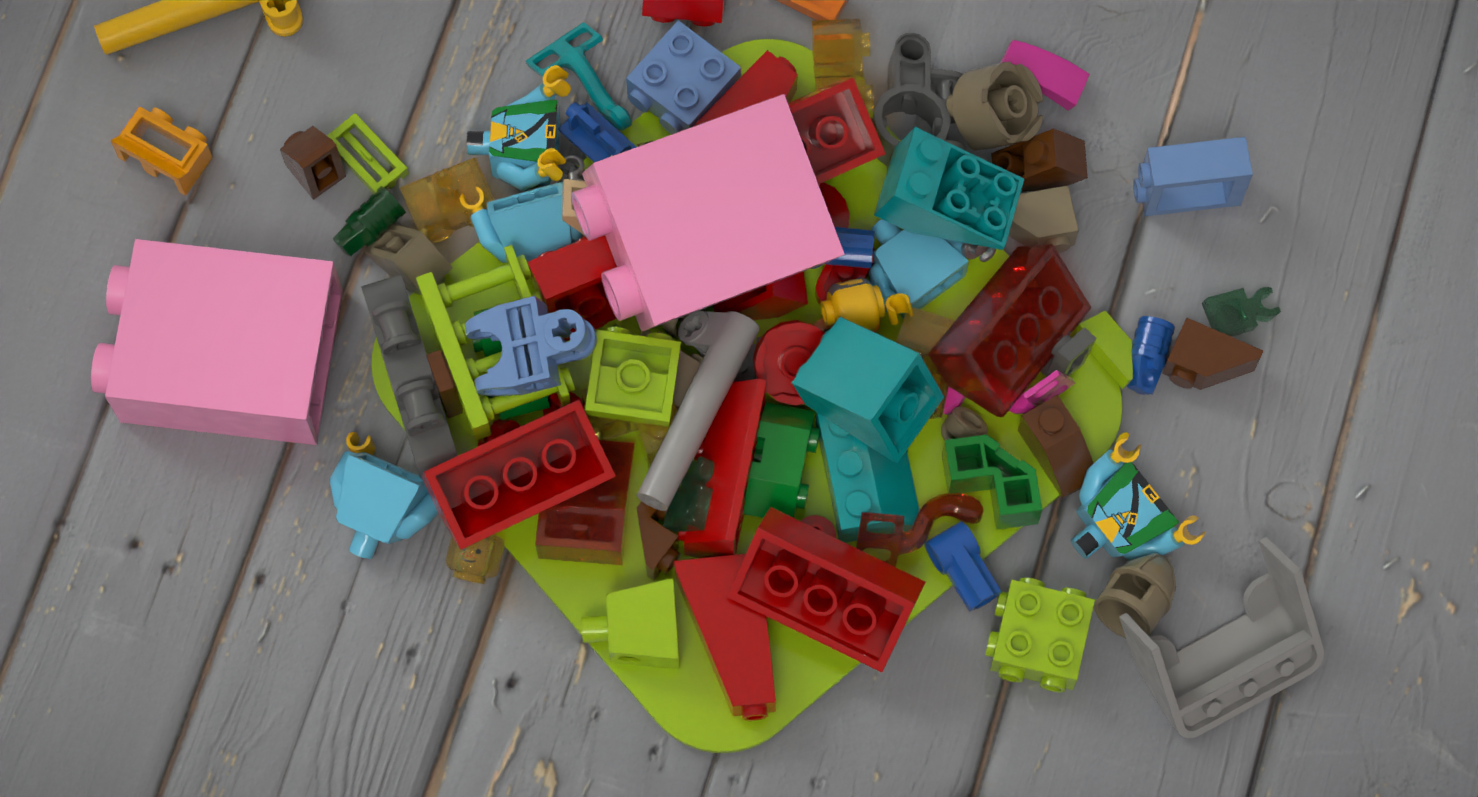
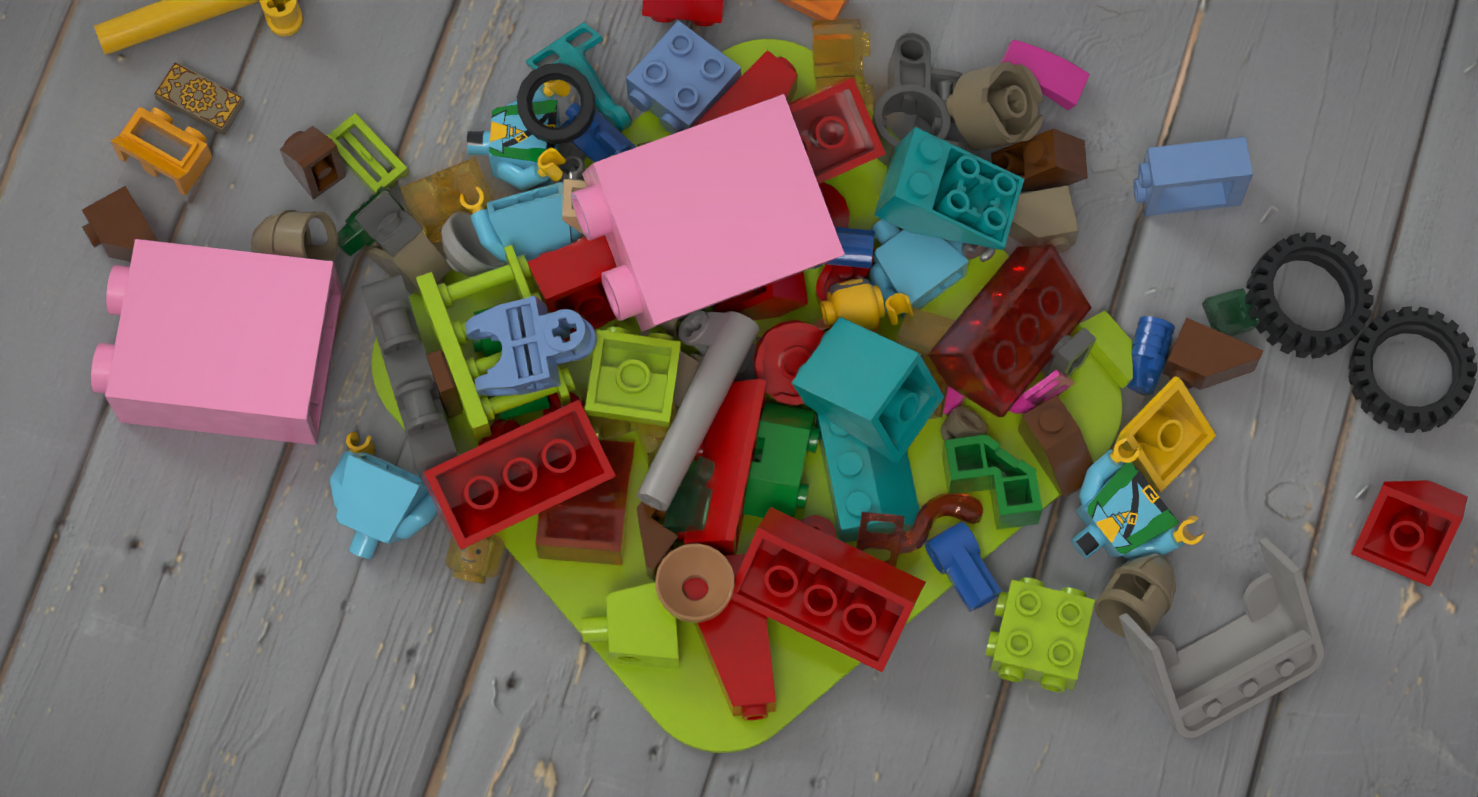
none -> reddish brown slope [82,186,159,262]
none -> tile [154,62,245,135]
none -> dark tan helmet [251,210,338,262]
none -> dark grey bracket [355,191,423,257]
none -> light grey piece [442,211,507,277]
none -> black tyre [517,63,596,144]
none -> medium nougat piece [655,544,734,623]
none -> yellow slope [1113,376,1217,493]
none -> black tyre [1245,232,1374,359]
none -> black tyre [1348,306,1477,433]
none -> red slope [1351,480,1468,587]

